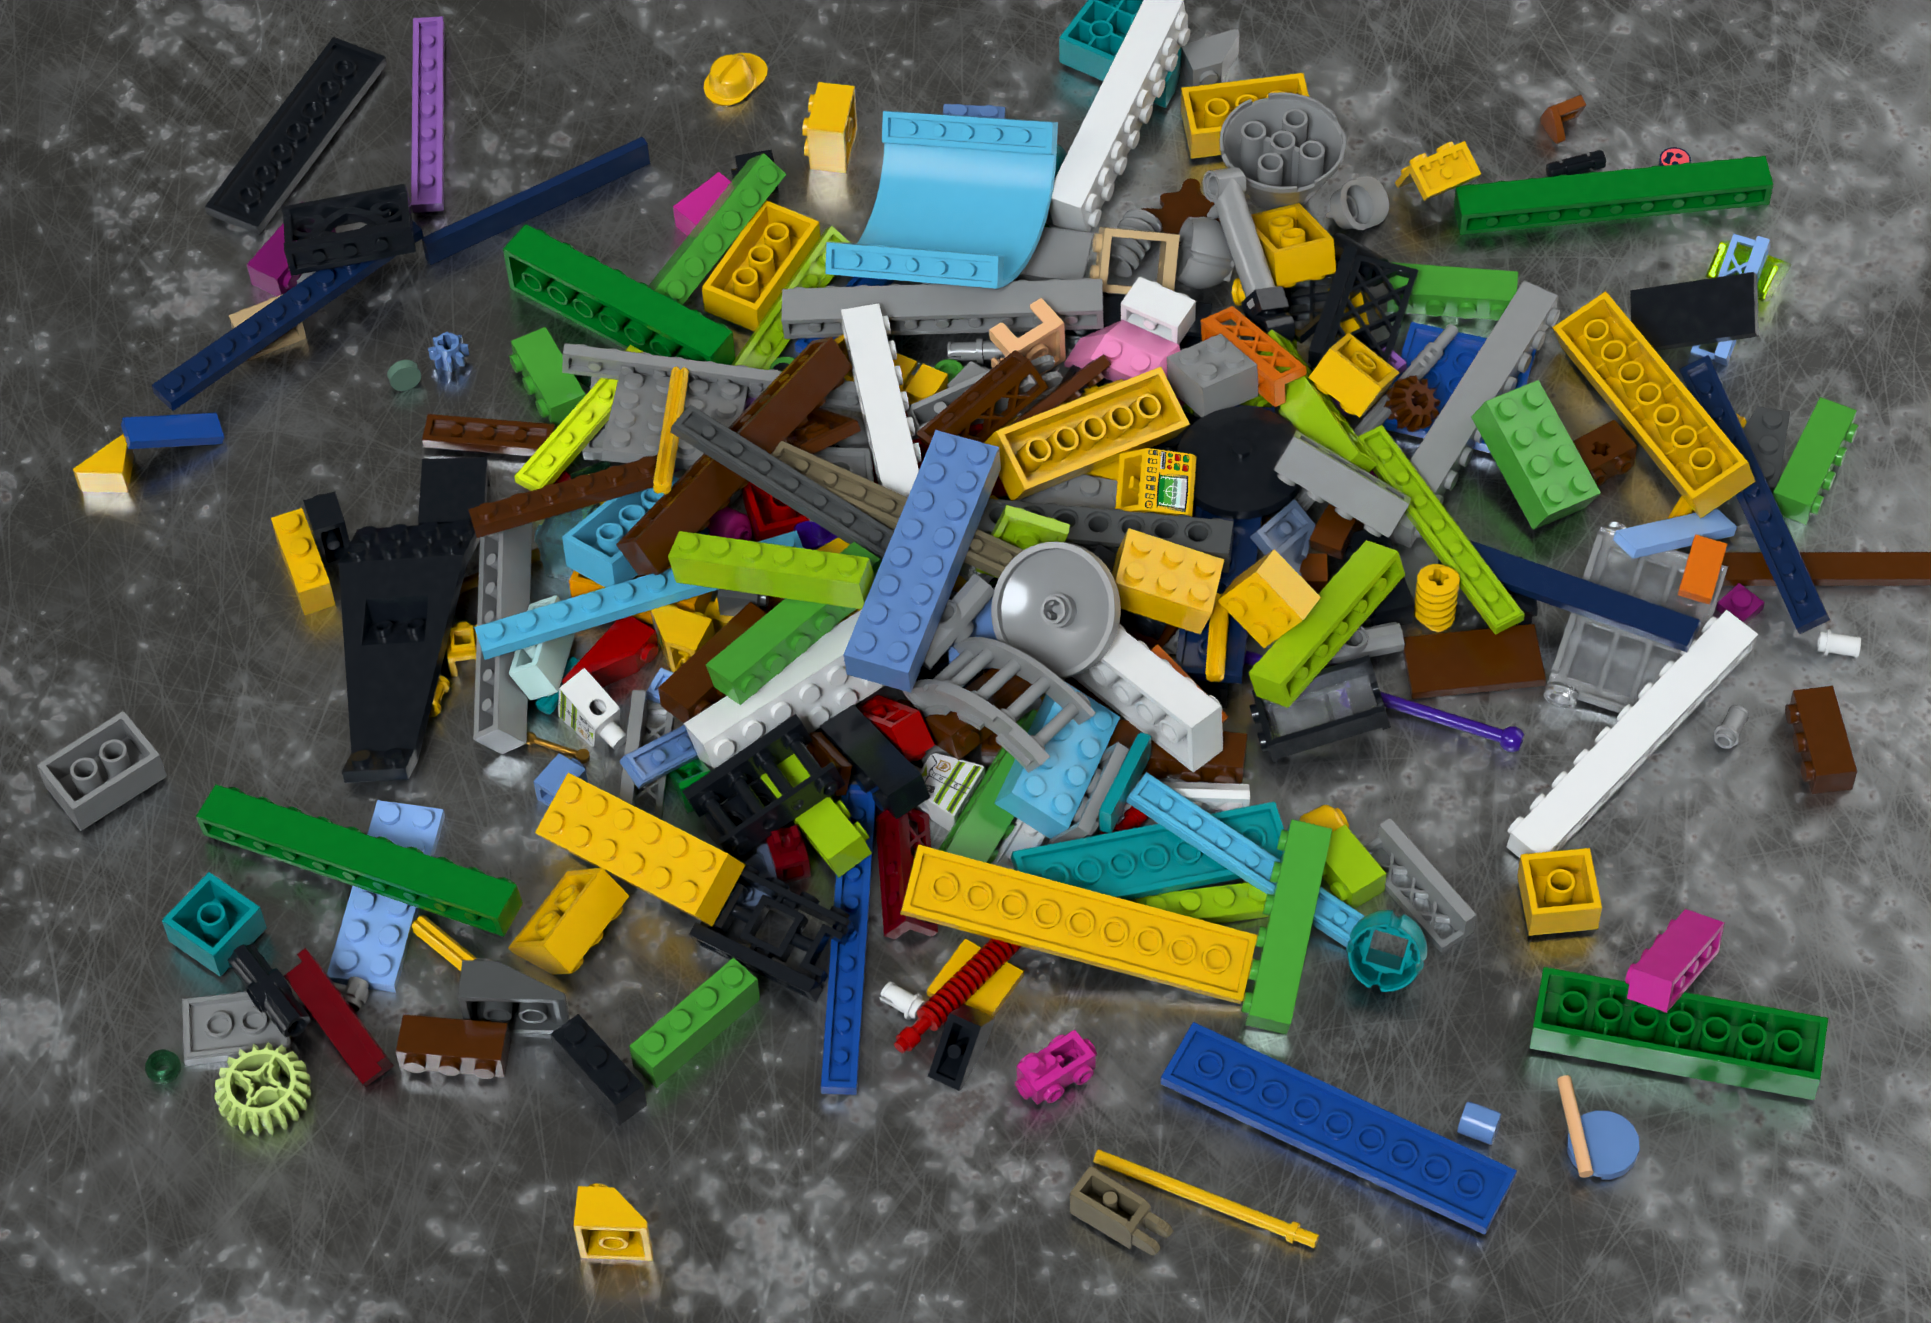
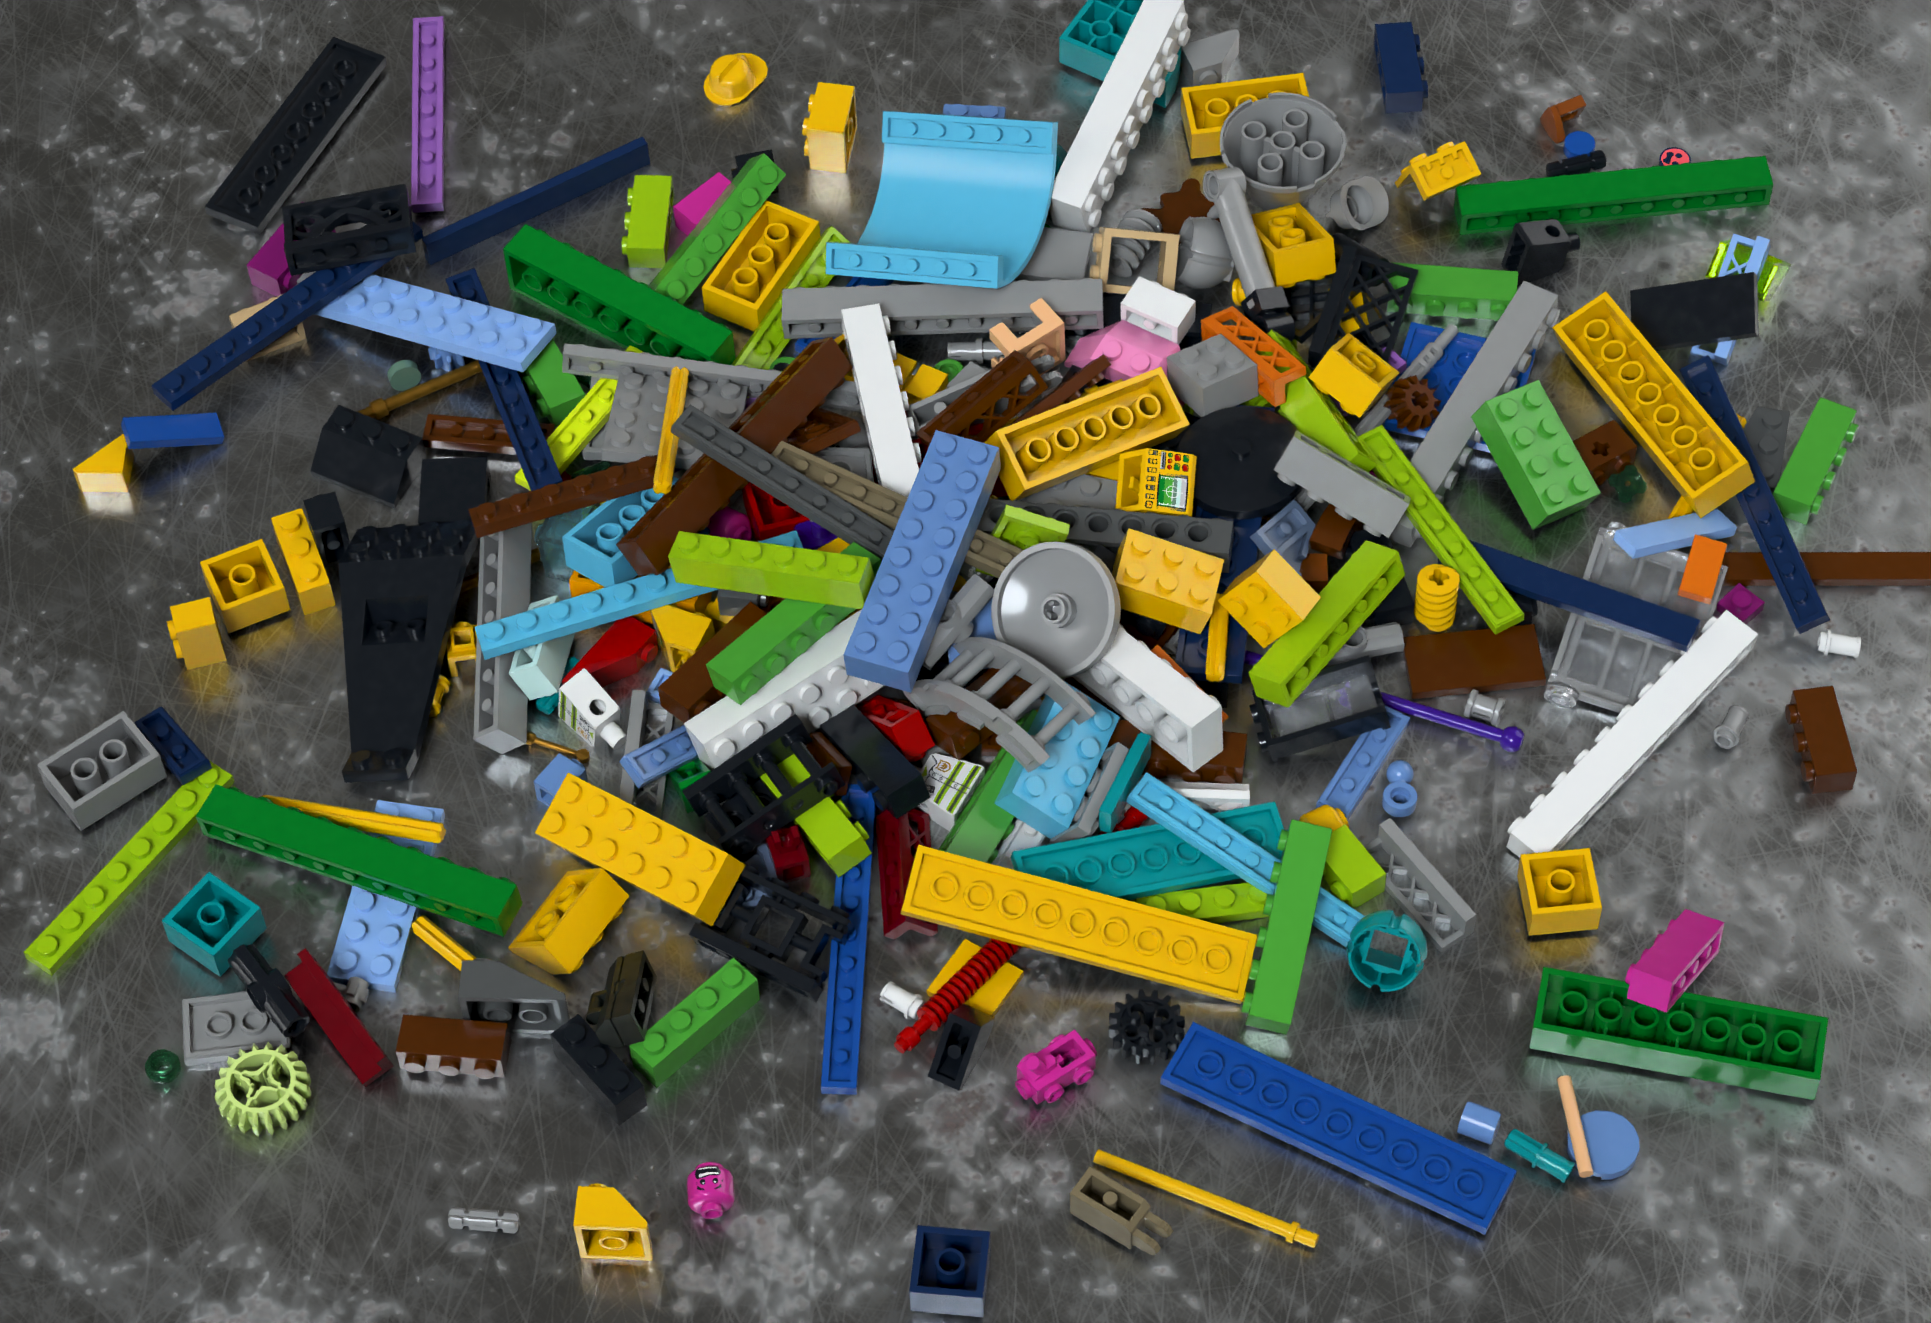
none -> lime plate [24,761,235,976]
none -> dark blue tile [134,706,212,785]
none -> yellow brick [167,597,227,670]
none -> yellow brick [200,539,290,634]
none -> yellow axle [261,795,446,843]
none -> black slope [310,405,427,508]
none -> light blue plate [314,274,557,372]
none -> pearl gold bar [356,360,482,420]
none -> dark blue plate [445,268,563,491]
none -> light grey axle [448,1207,520,1233]
none -> pearl dark grey piece [586,950,657,1048]
none -> lime brick [622,175,675,268]
none -> dark pink head [687,1162,735,1219]
none -> dark blue brick [909,1225,991,1317]
none -> black gear [1108,989,1185,1065]
none -> medium blue tile [1316,705,1411,821]
none -> dark blue brick [1373,22,1428,114]
none -> medium blue plate [1382,760,1418,817]
none -> light grey bush [1464,689,1506,728]
none -> black torso [1501,219,1580,287]
none -> teal axle [1504,1129,1576,1183]
none -> blue tile [1563,131,1595,158]
none -> clear green plate [1608,465,1647,503]

